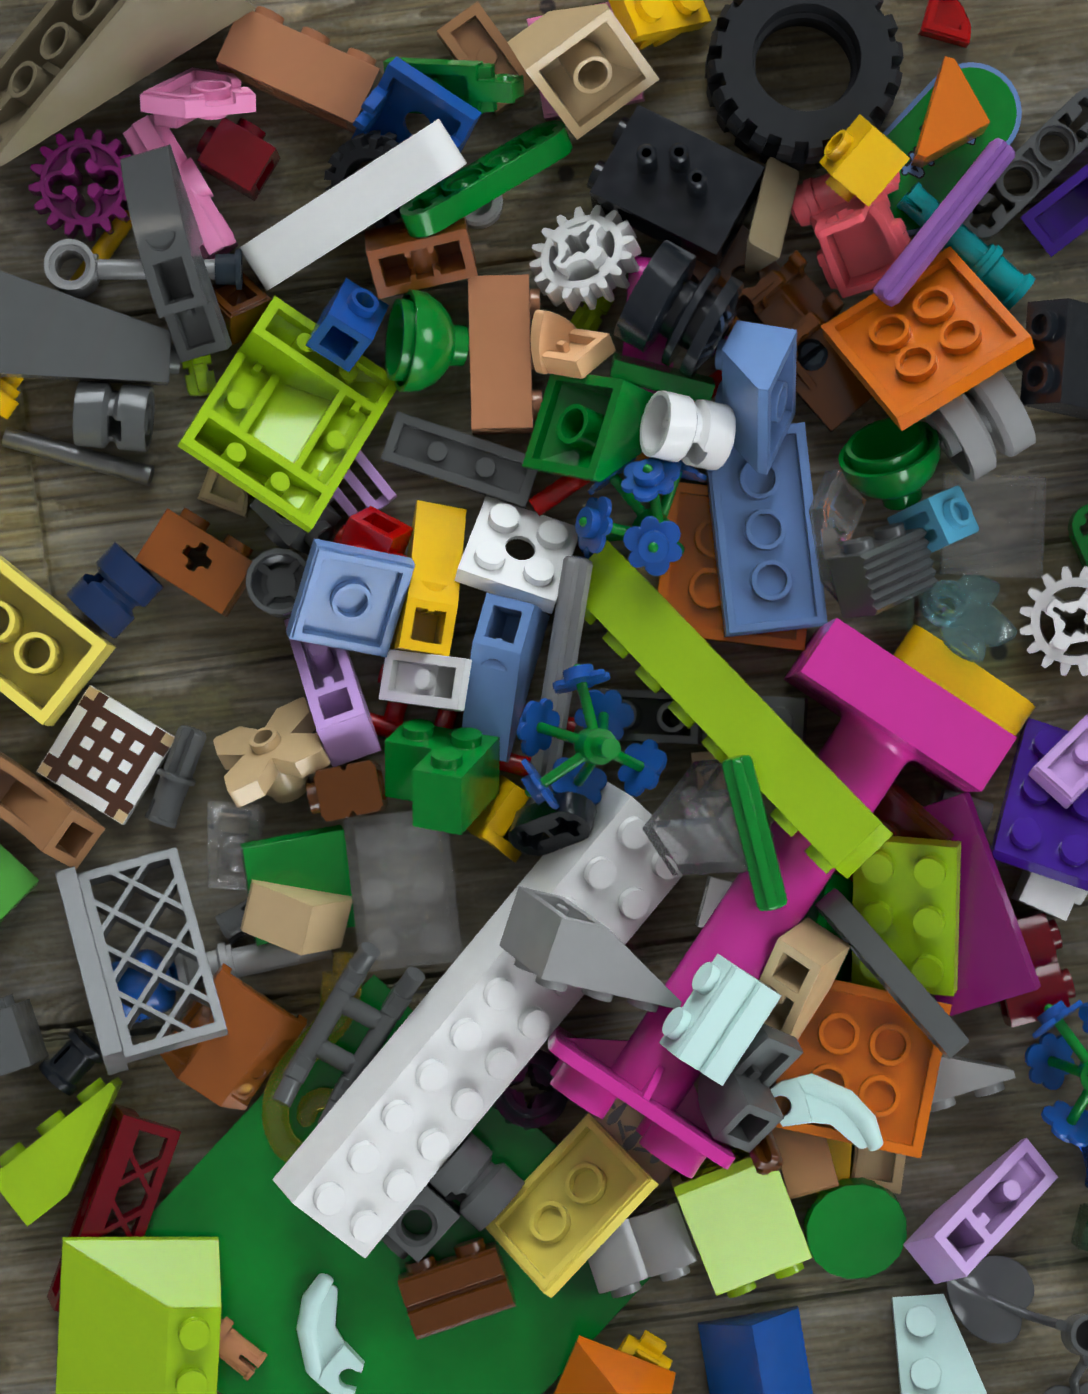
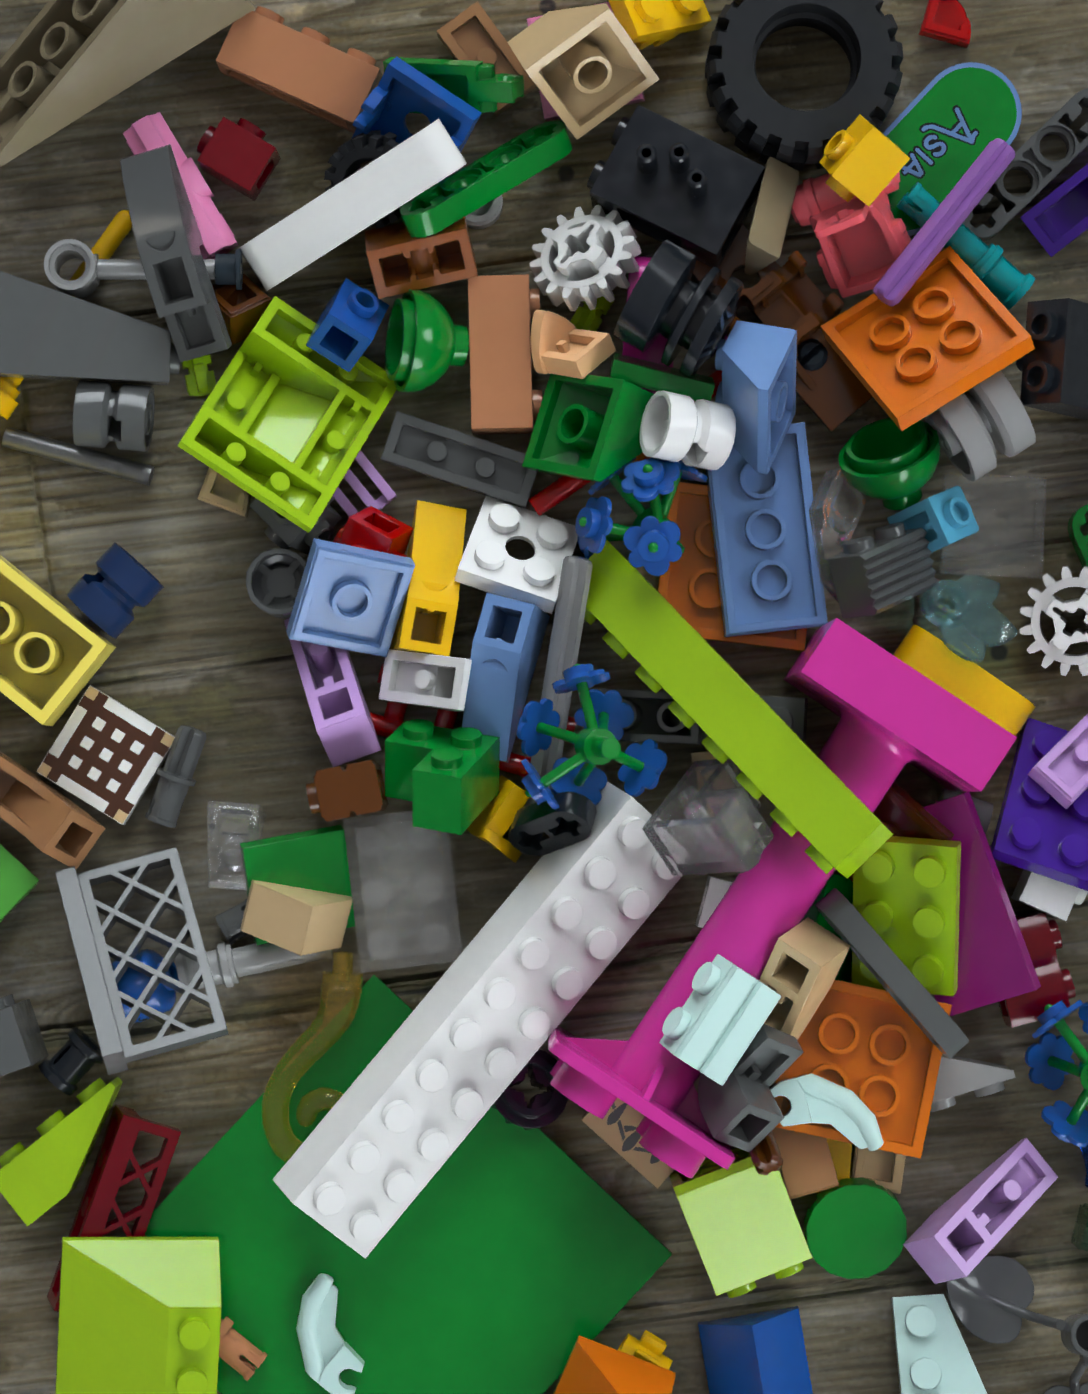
magenta gear [28,128,132,241] -> none
dark orange brick [135,507,253,617] -> none
bright pink plate [140,68,256,129] -> none
dark orange slope [160,963,308,1110] -> none
tan plant [213,697,330,807] -> none
dark grey piece [272,942,425,1124] -> none
dark grey brick [382,1183,460,1262] -> none
reddish brown brick [397,1237,516,1340] -> none
dark grey wheel [428,1132,525,1232] -> none
light yellow tile [485,1113,659,1298] -> none
light grey slope [499,886,682,1012] -> none
light grey brick [588,1197,697,1298] -> none
green axle [721,755,788,911] -> none
orange slope [911,56,990,168] -> none

